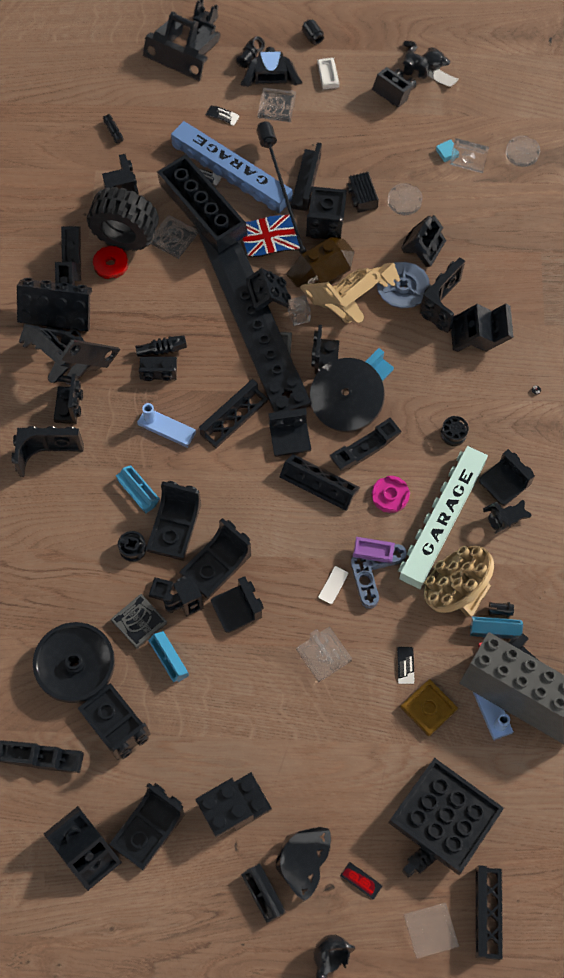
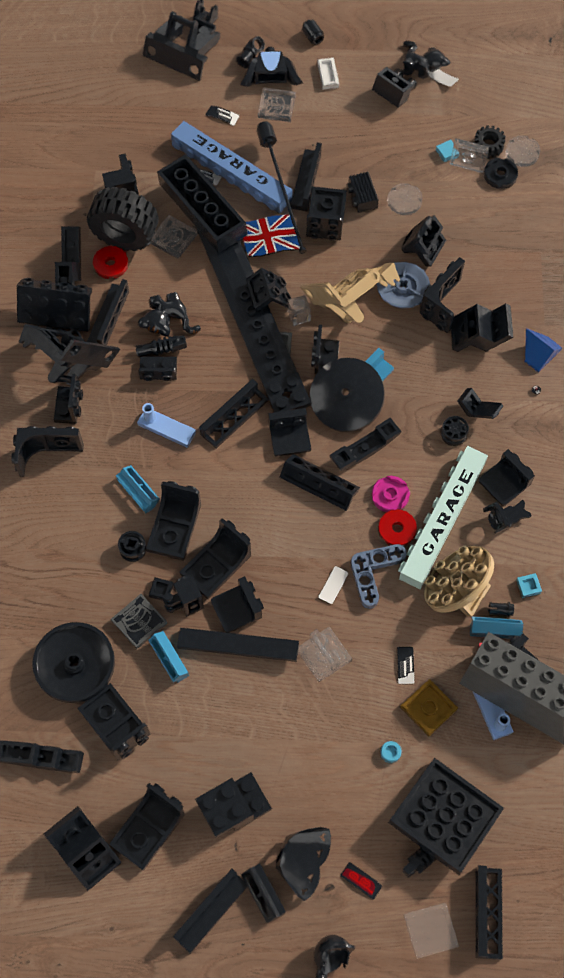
black axle [103,114,124,144] -> none
dark brown wedge [286,237,354,287] -> none
medium lavender tile [353,537,395,563] -> none
none -> black fence [87,279,129,345]
none -> black animal [138,292,201,337]
none -> black fence [173,868,247,954]
none -> black tile [177,627,299,662]
none -> red tile [378,509,417,547]
none -> medium azure tile [380,741,402,763]
none -> black bracket [457,388,503,419]
none -> black tyre [473,125,506,159]
none -> black tile [483,157,518,189]
none -> medium azure tile [516,573,542,598]
none -> blue slope [525,328,562,373]

